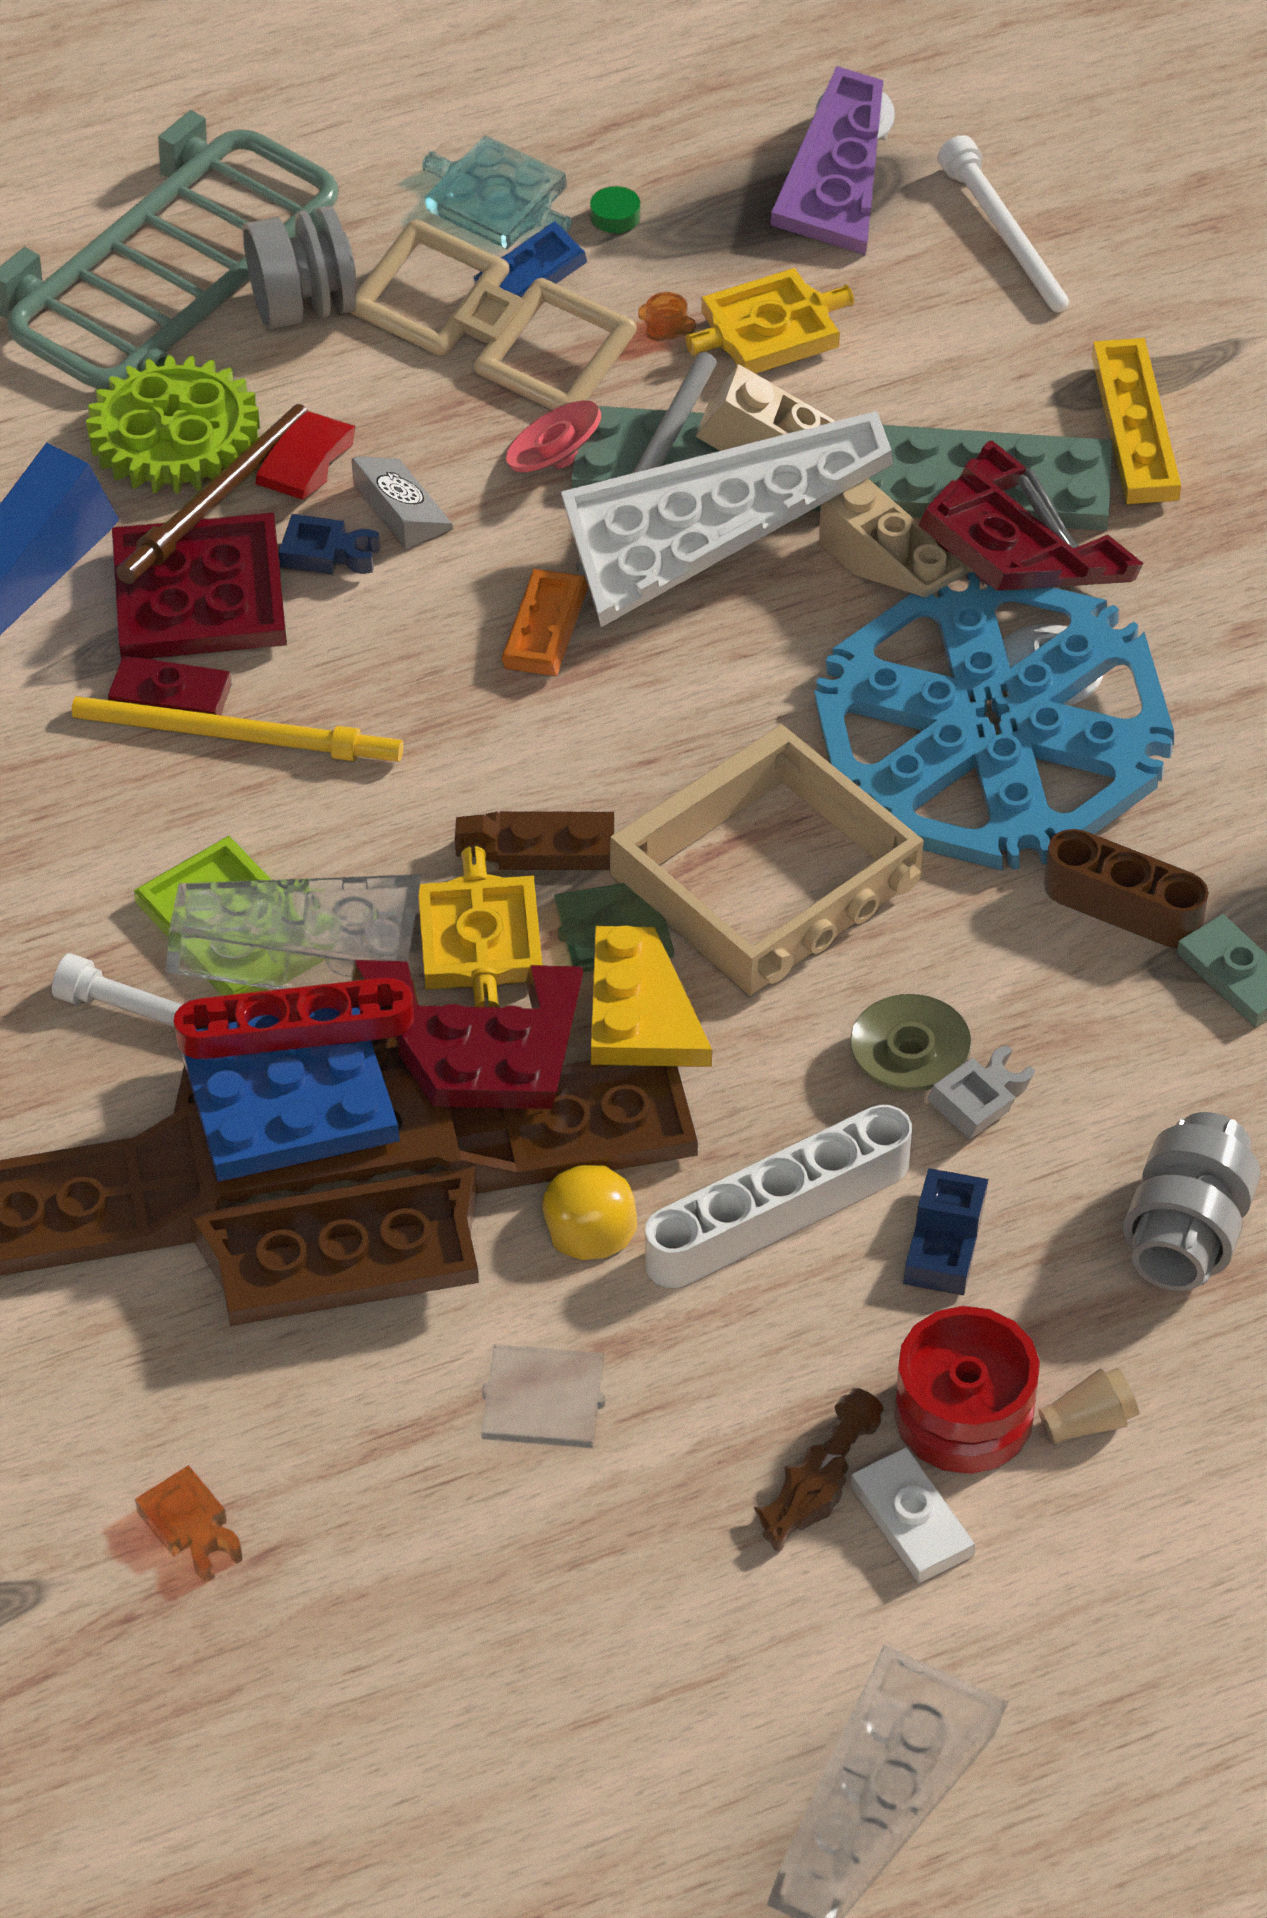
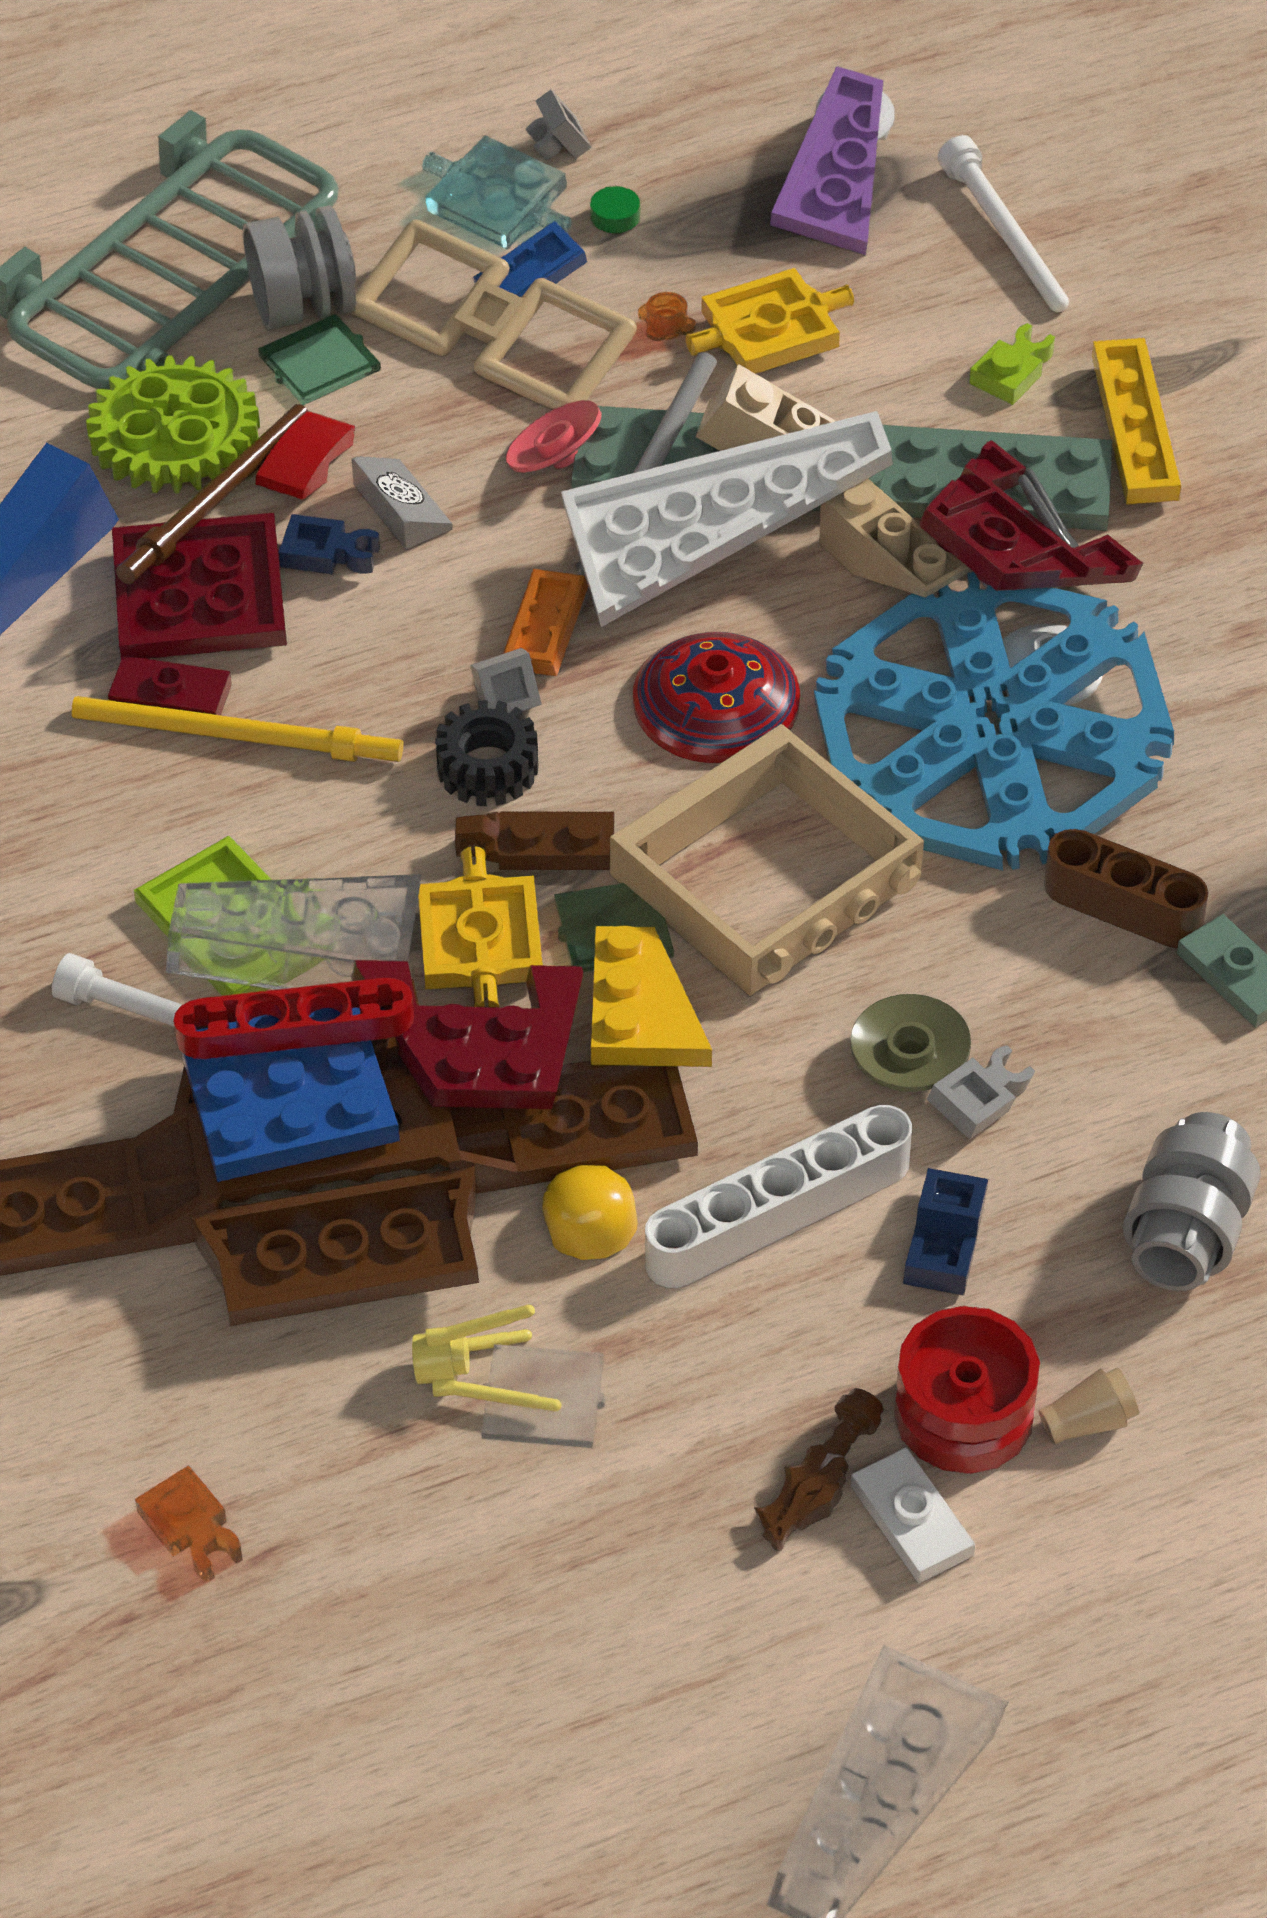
none -> clear green piece [258,314,381,405]
none -> light yellow plant [412,1305,562,1412]
none -> black tyre [435,700,539,806]
none -> light grey tile [470,648,542,713]
none -> light grey tile [526,89,592,160]
none -> dish [633,632,800,764]
none -> lime plate [969,323,1055,405]

